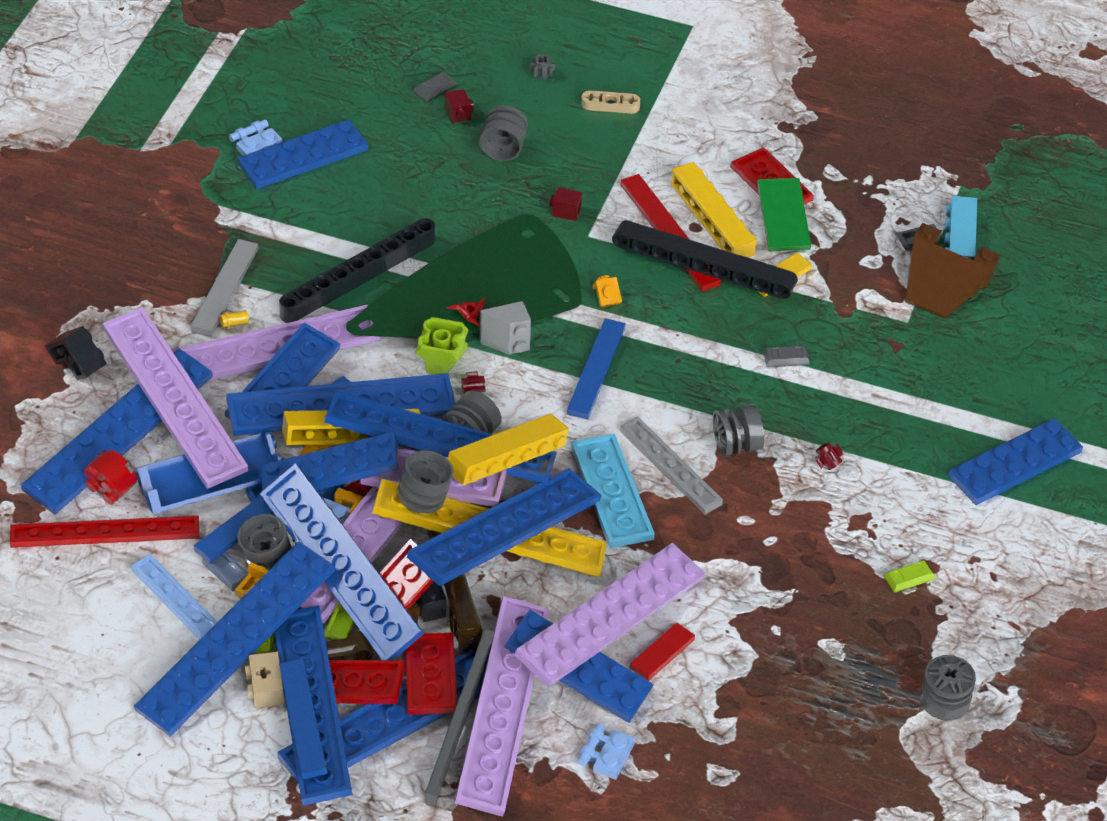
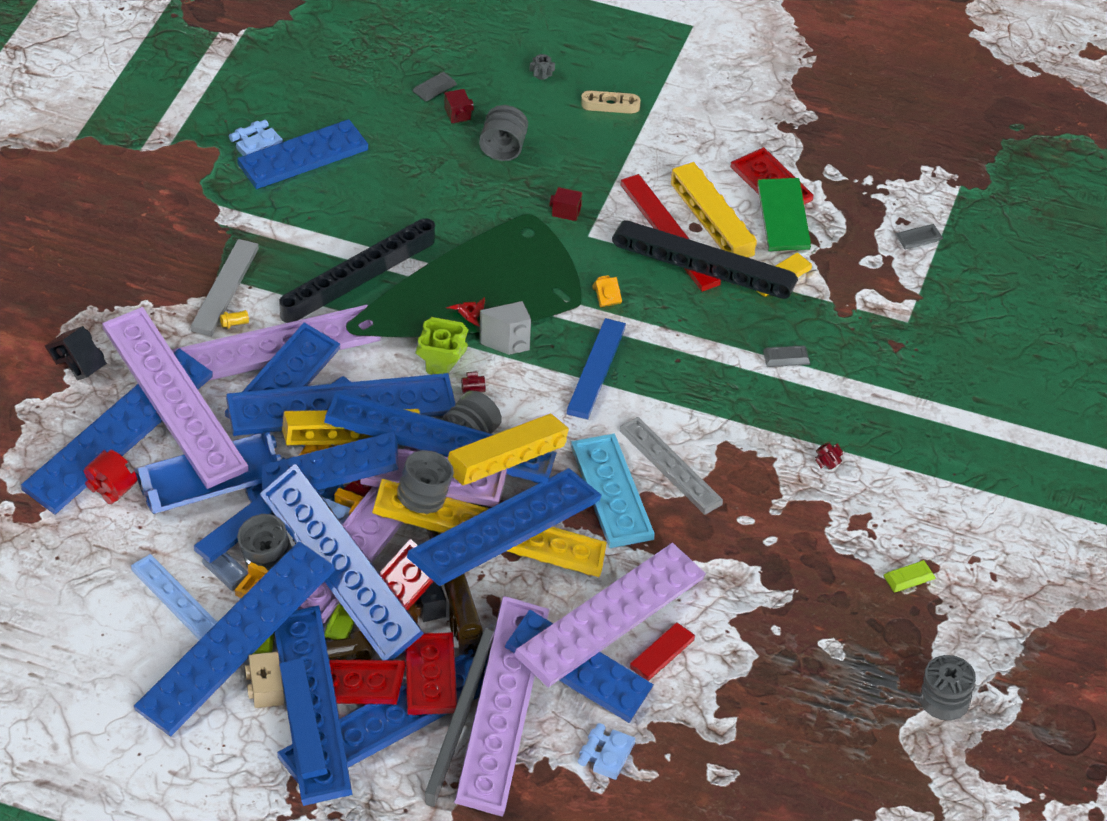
red tile [10,516,200,548] -> none
dark grey wheel [713,403,764,457] -> none
reddish brown wedge [905,223,1001,319] -> none
medium azure brick [944,196,977,260] -> none
blue plate [948,418,1083,505] -> none

